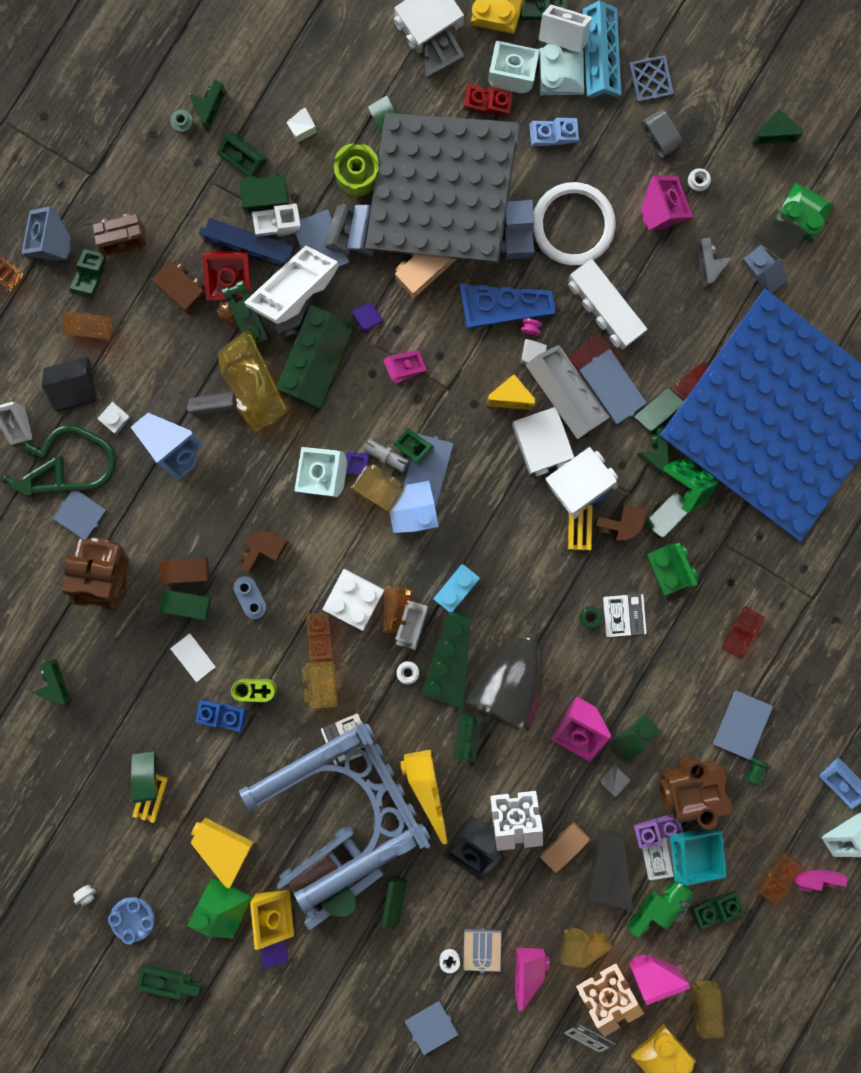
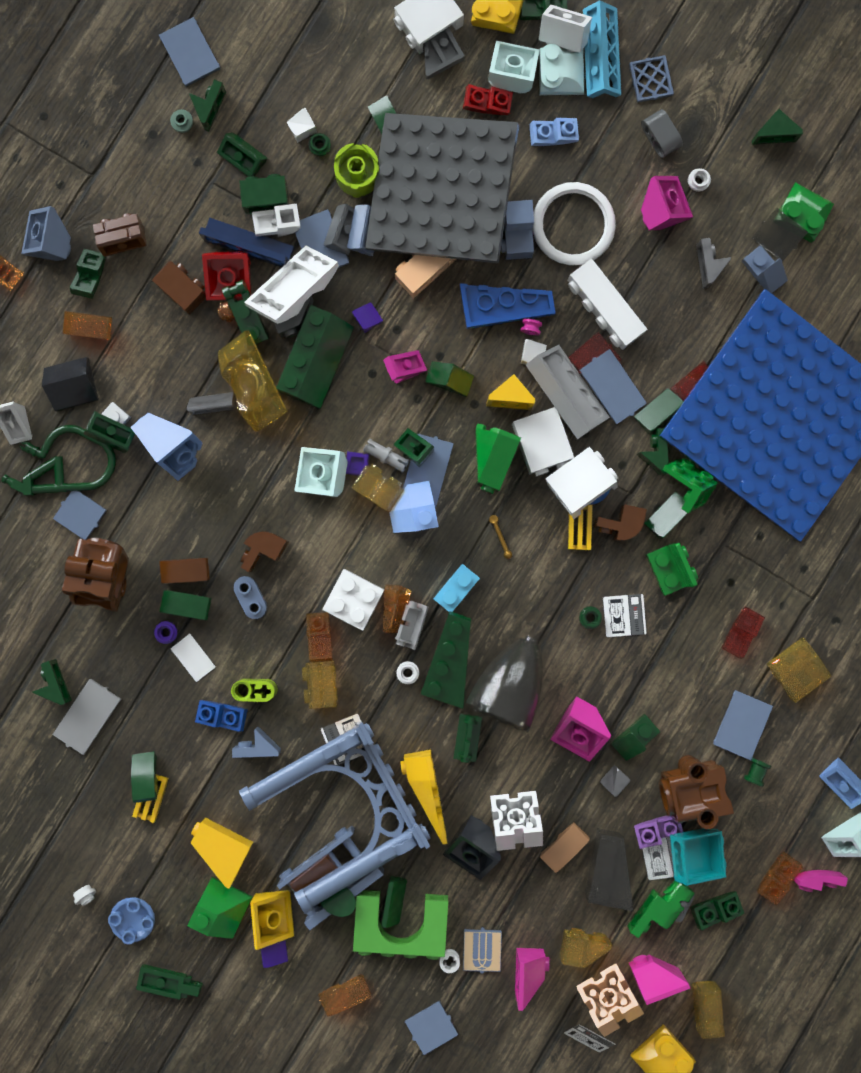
none -> light grey piece [53,679,121,755]
none -> dark green slope [83,411,135,453]
none -> dark purple plate [154,621,178,644]
none -> sand blue piece [159,17,220,87]
none -> sand blue slope [232,727,281,758]
none -> dark green plate [308,133,331,156]
none -> clear orange slope [318,974,372,1017]
none -> bright green arch [353,890,448,960]
none -> dark green slope [425,361,474,397]
none -> green slope [475,424,522,494]
none -> pearl gold hinge [489,515,512,559]
none -> clear yellow slope [767,637,831,703]

